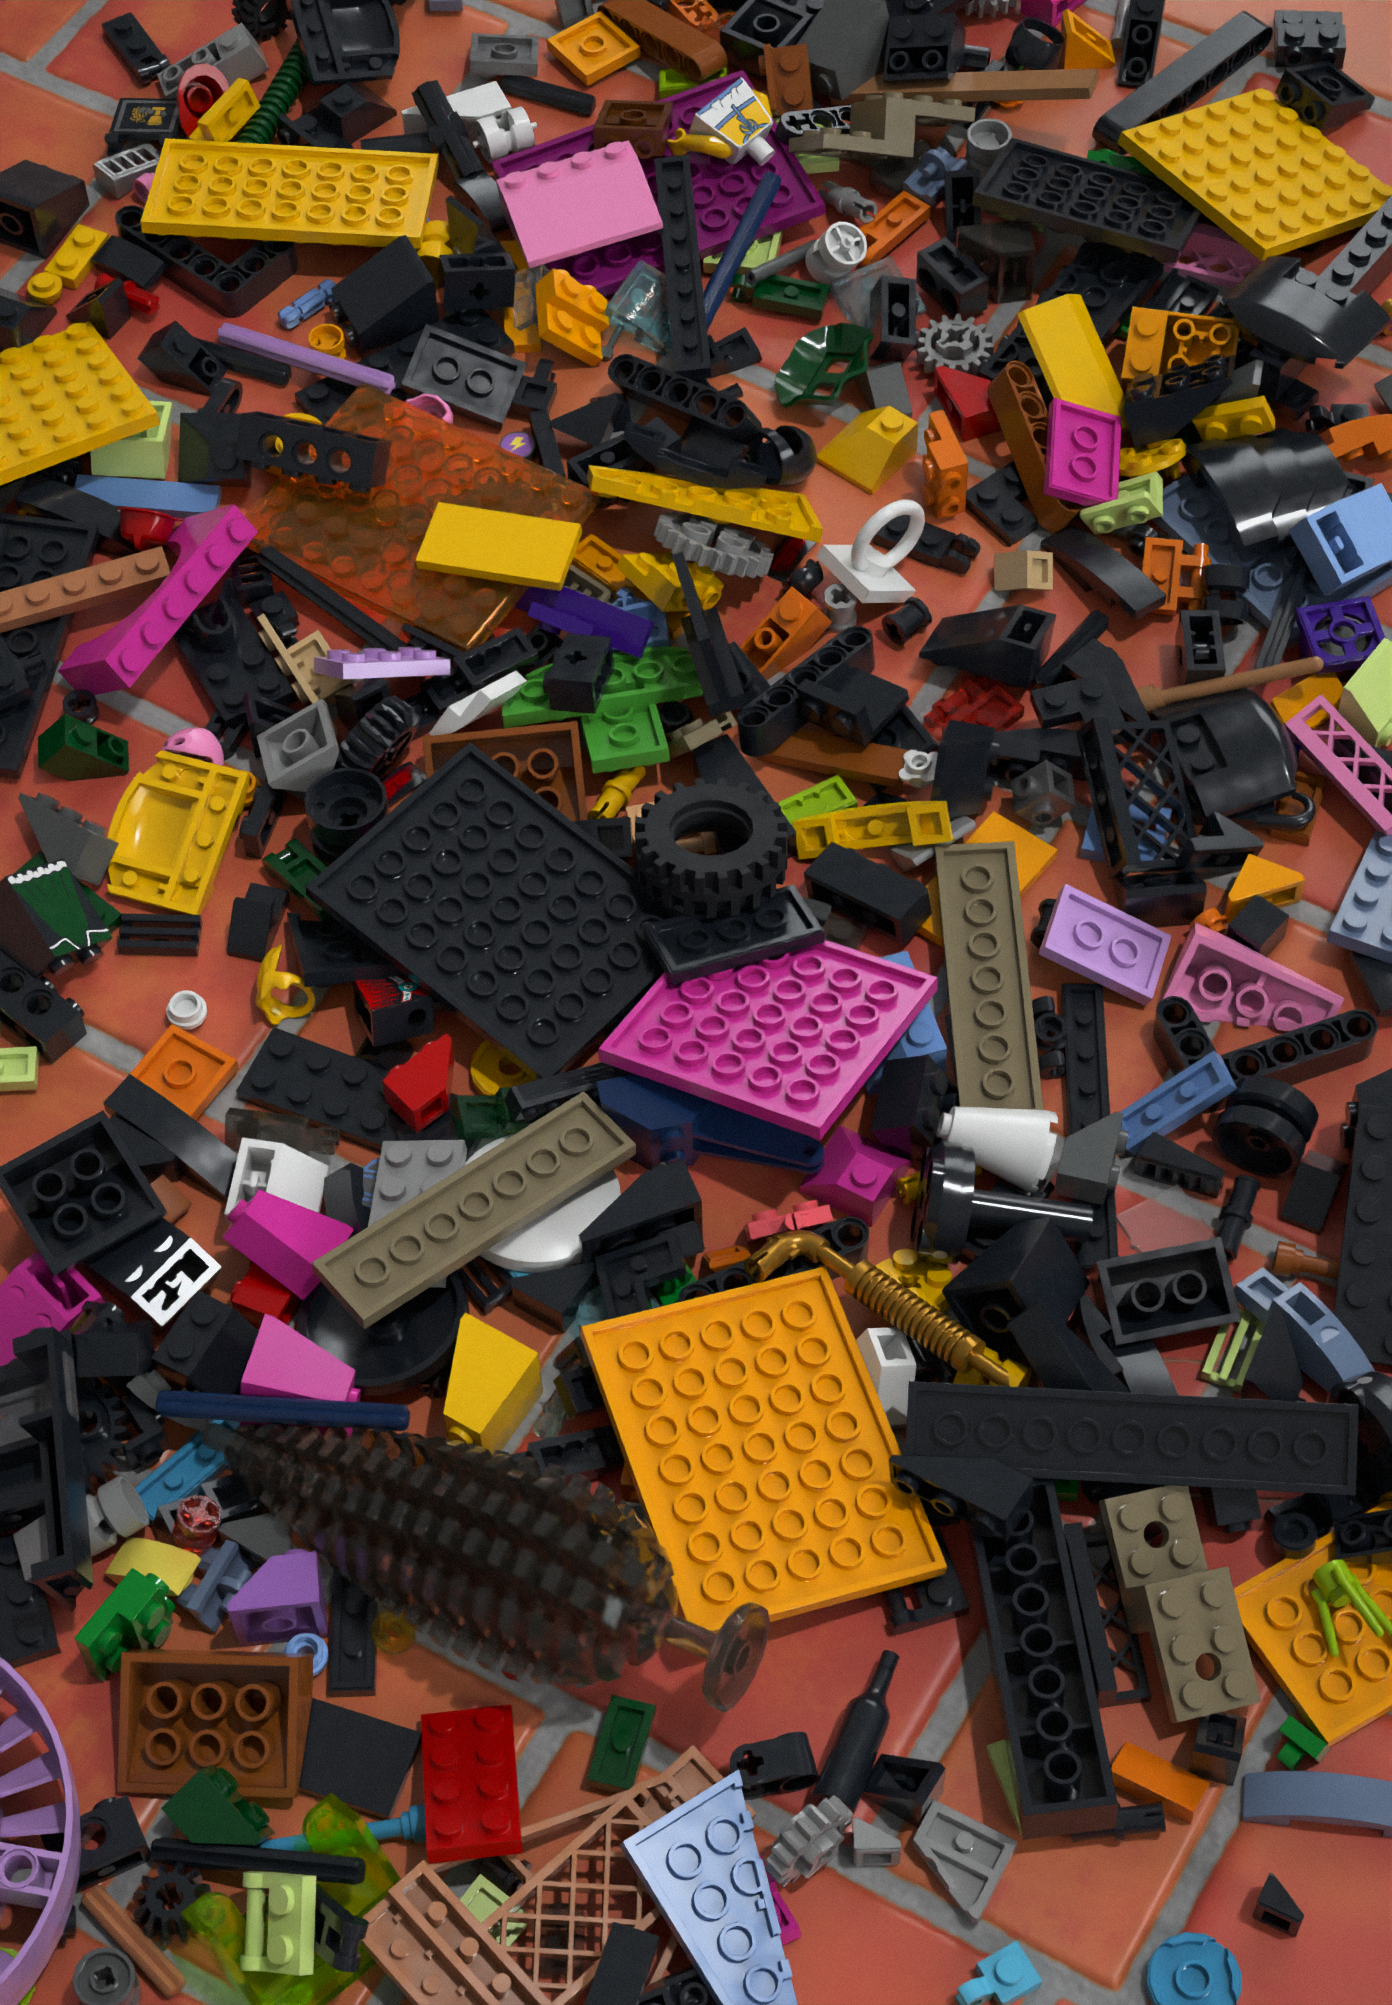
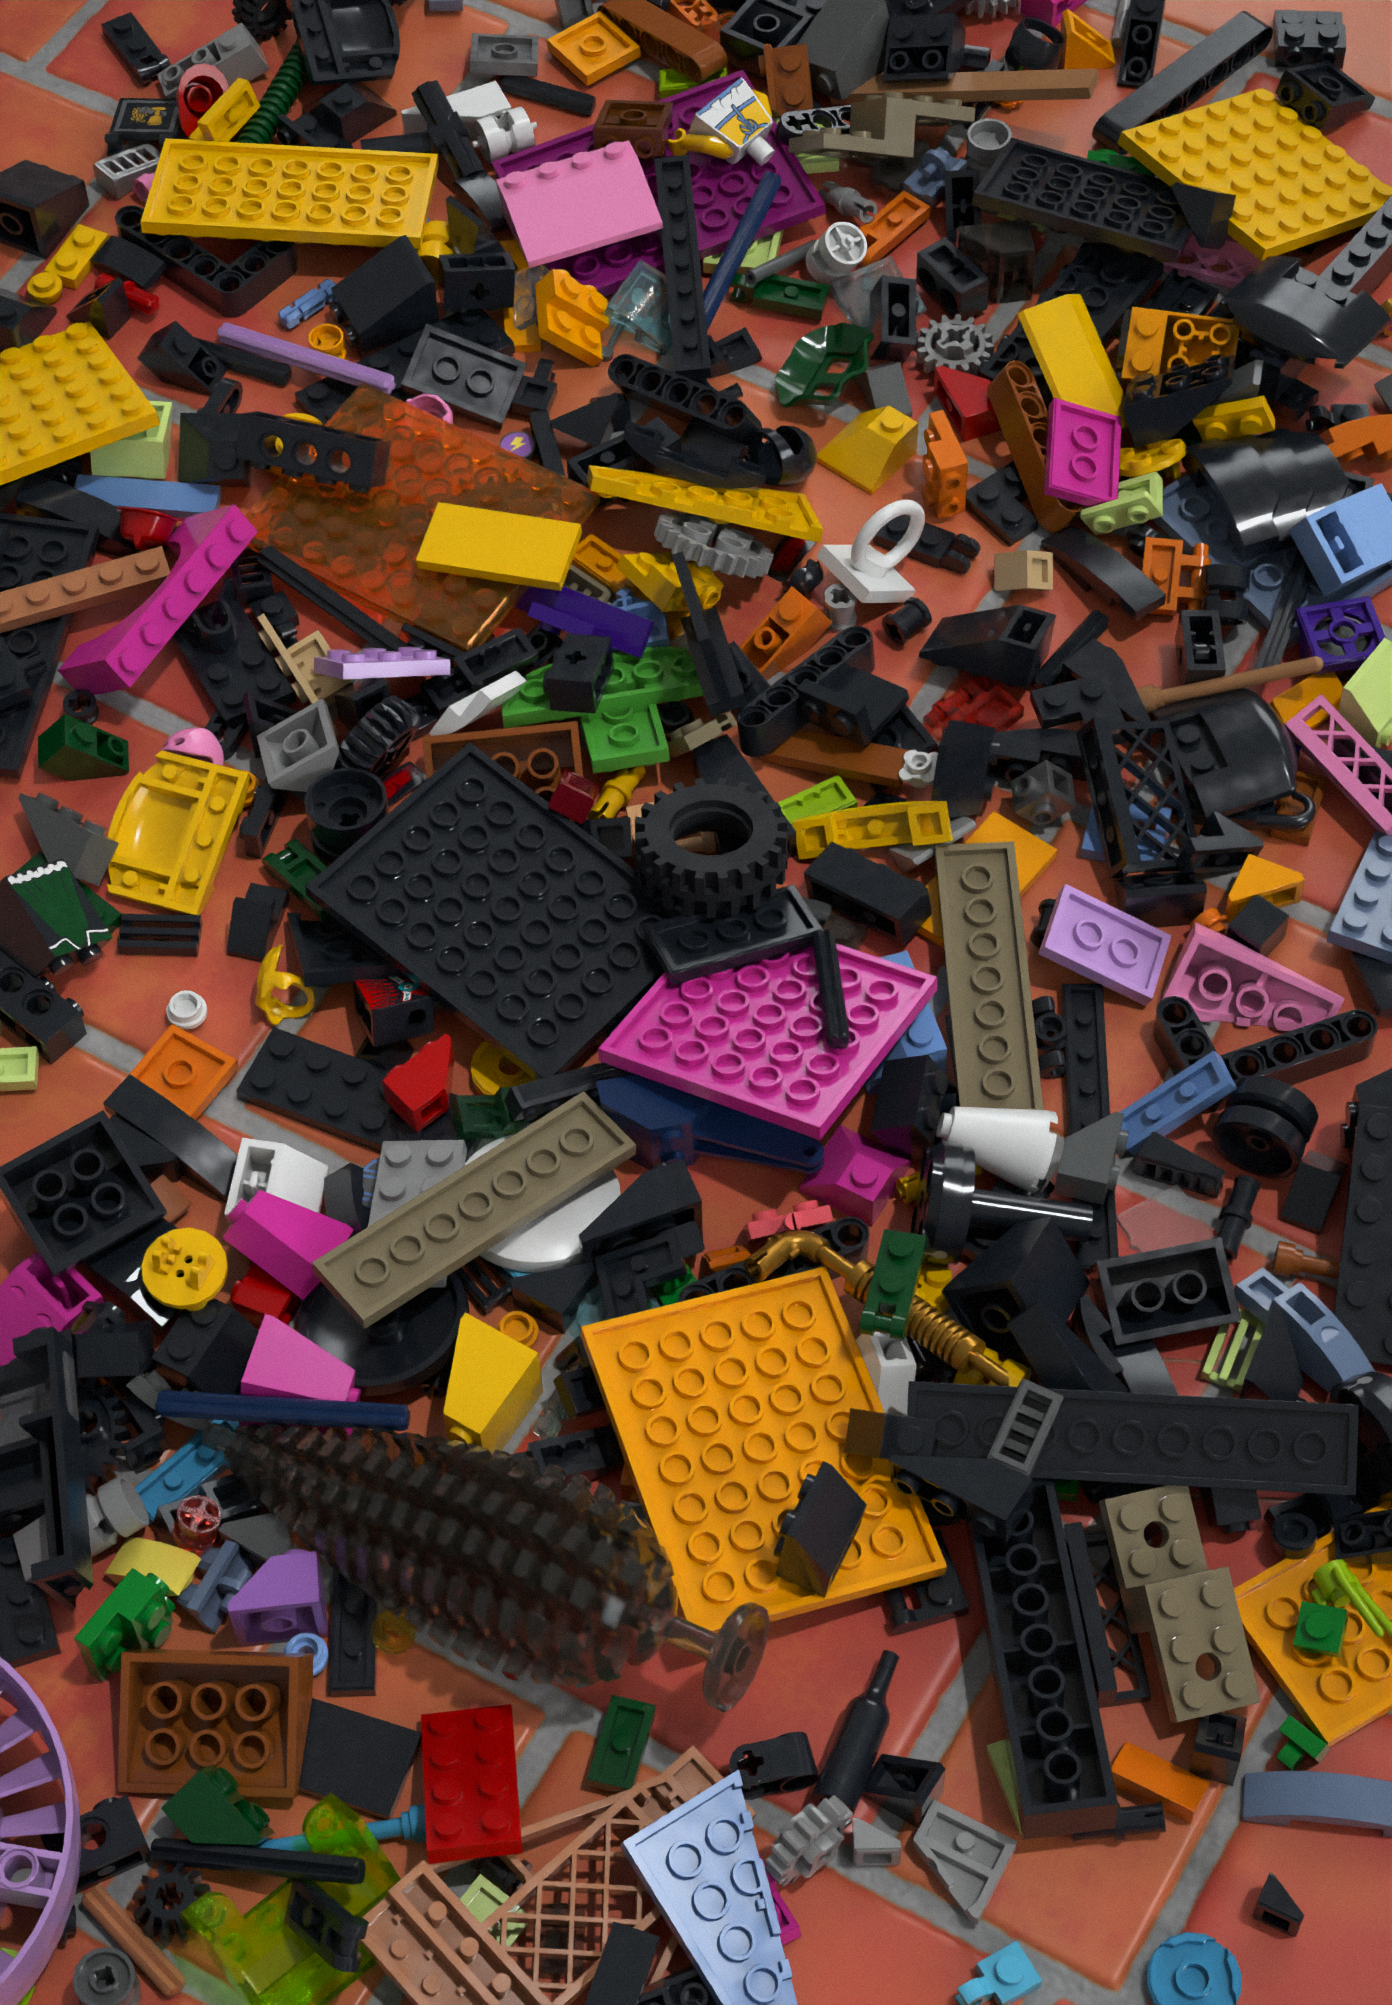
clear smoke plate [225,1107,340,1156] -> none
yellowish green plate [239,1871,316,1976] -> none
none -> yellow plate [141,1227,228,1311]
none -> light orange plate [496,1311,539,1348]
none -> dark red slope [548,769,600,824]
none -> black slope [773,1461,867,1598]
none -> black axle [813,929,850,1049]
none -> black slope [844,1408,939,1459]
none -> dark green plate [859,1229,927,1341]
none -> dark grey slope [987,1379,1064,1477]
none -> clear smoke piece [1115,308,1132,386]
none -> black slope [1171,182,1236,250]
none -> green plate [1293,1601,1349,1658]

